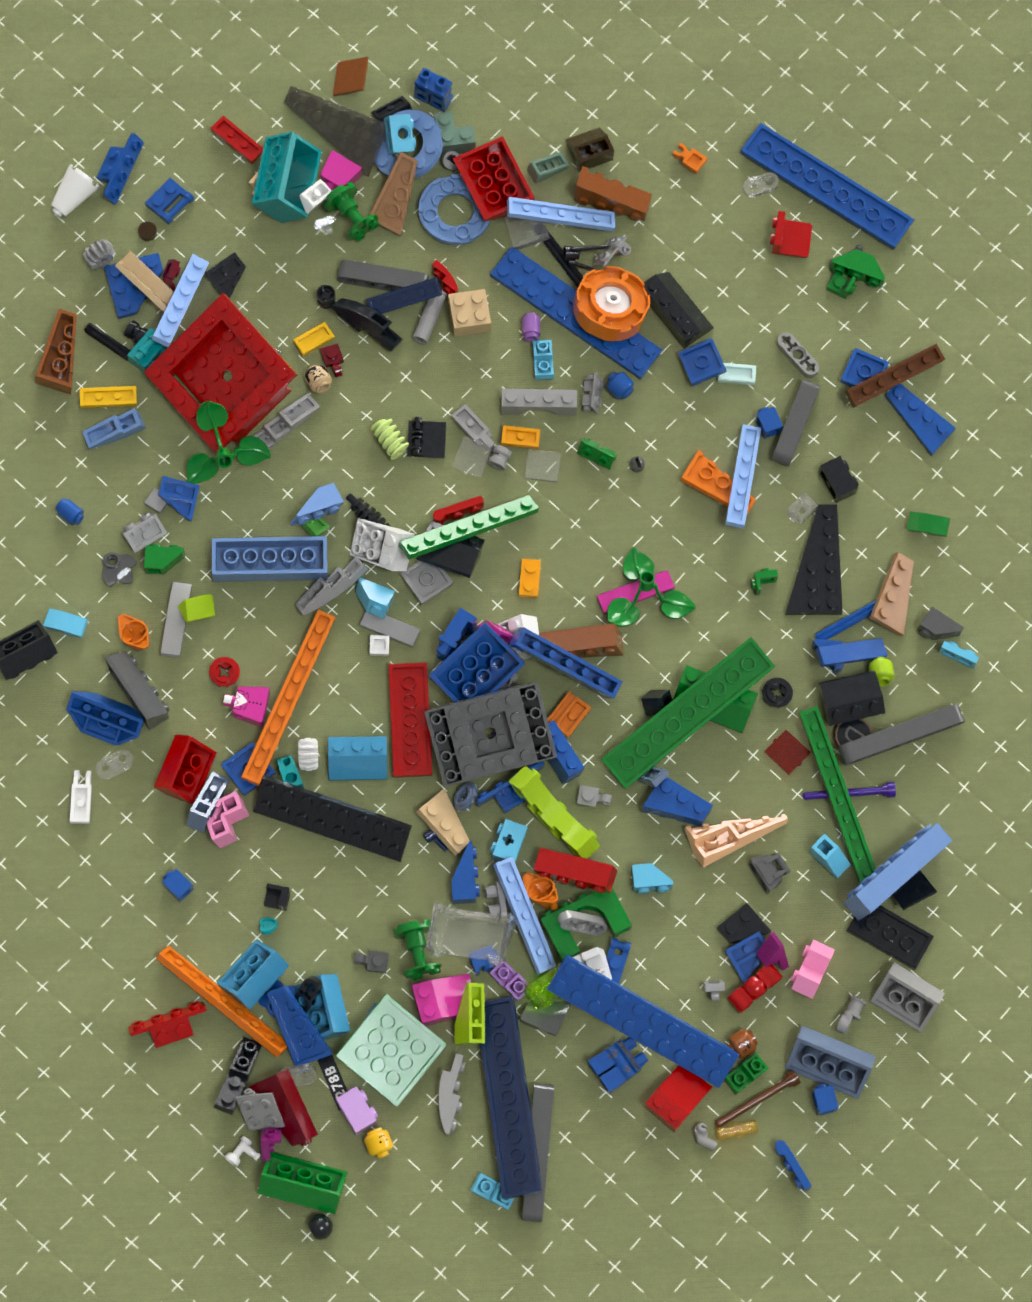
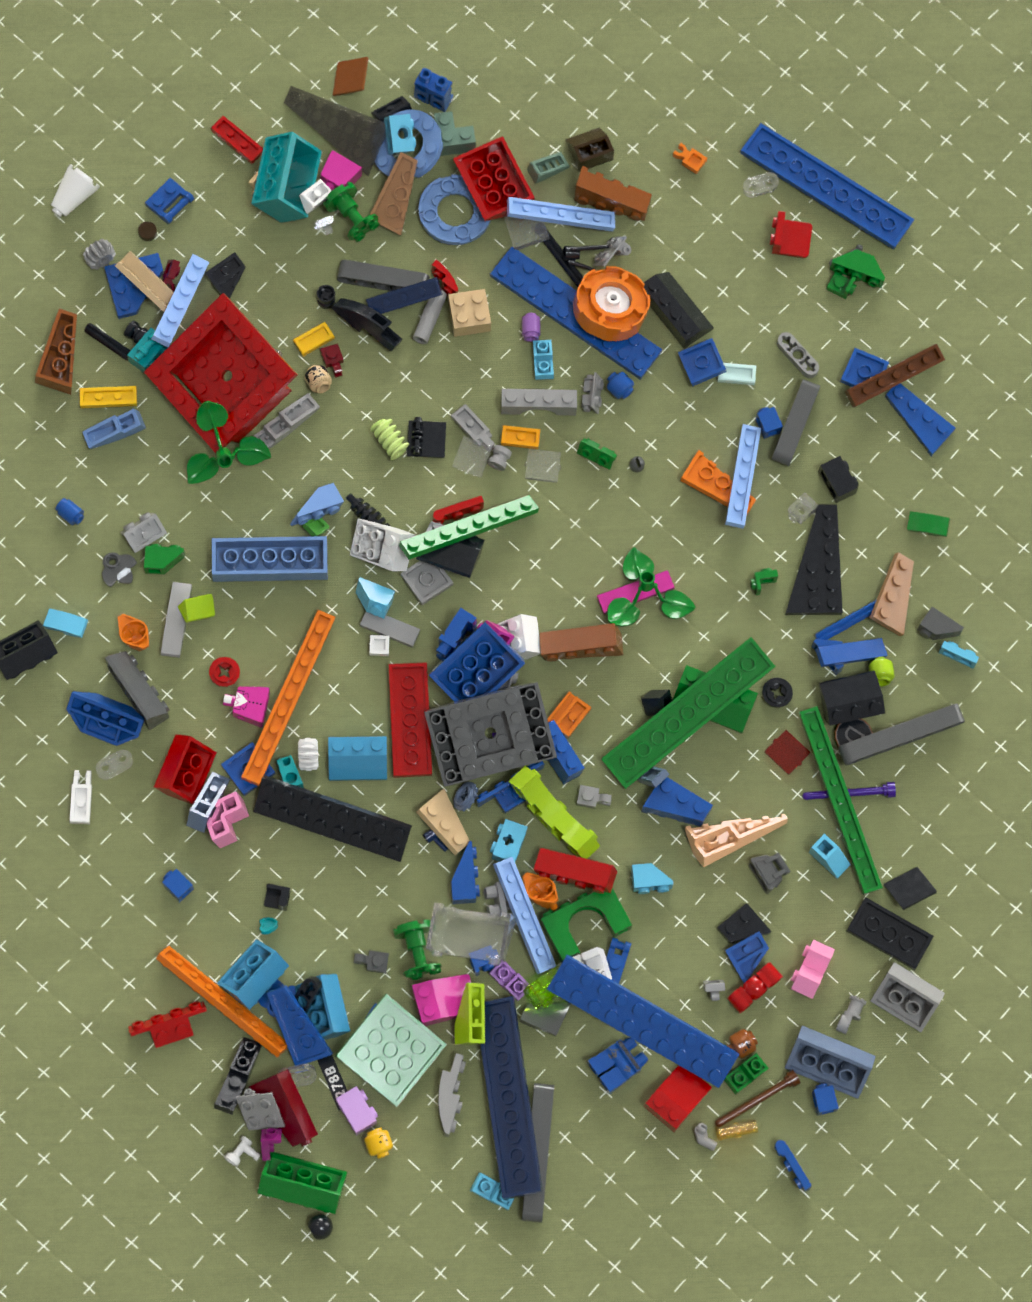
blue bracket [96,133,144,204] -> none
light grey tile [144,488,167,514] -> none
blue wing [158,476,200,522] -> none
light grey slope [295,557,368,615] -> none
light grey tile [442,150,459,170] -> none
blue brick [509,627,623,699] -> none
light orange plate [519,558,541,598] -> none
light grey beam [558,910,607,936] -> none
magenta slope [757,932,789,971] -> none
medium blue brick [843,823,953,921] -> none

